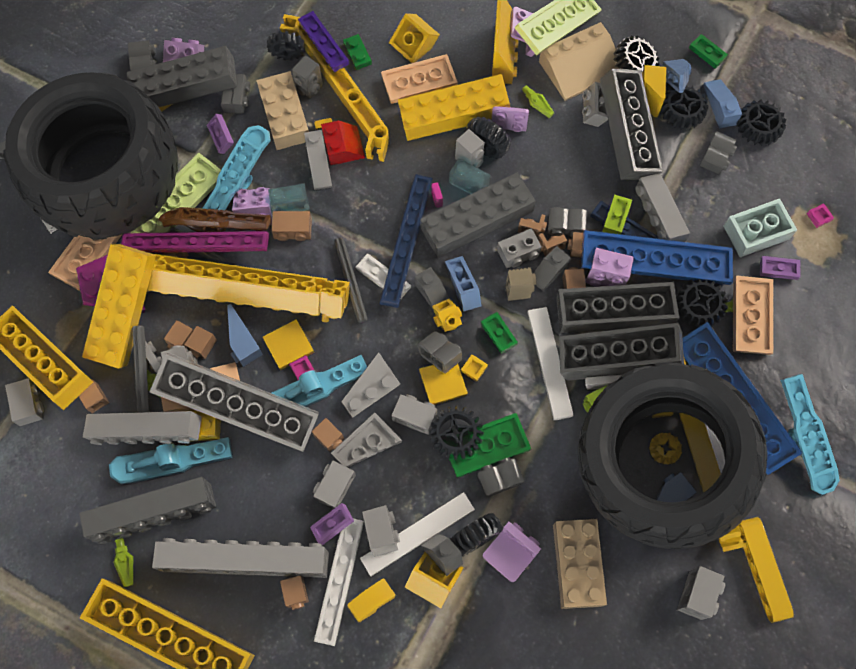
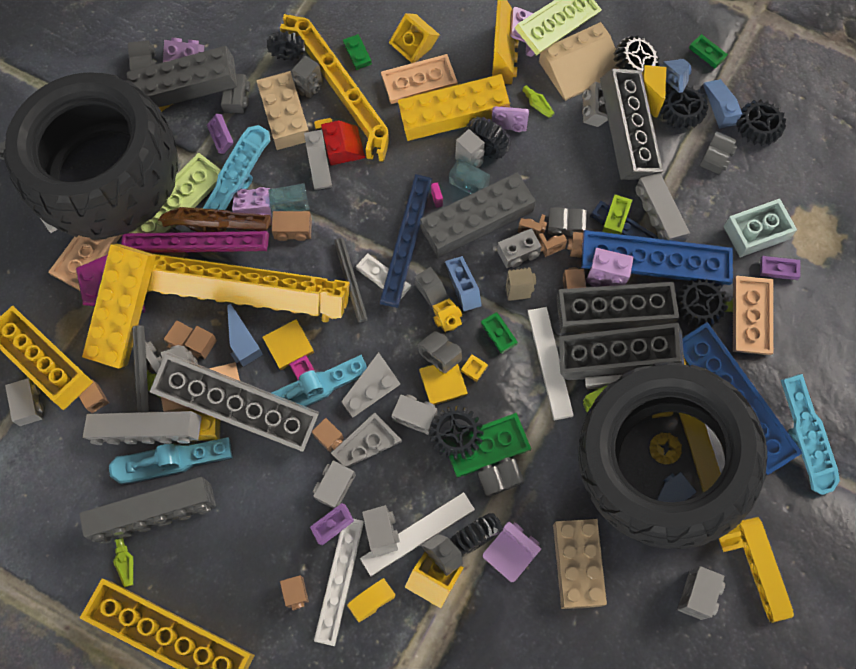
light grey brick [152,538,329,578] -> none
dark purple plate [298,11,349,72] -> none
dark grey slope [534,246,571,291] -> none
dark pink tile [806,203,834,228] -> none

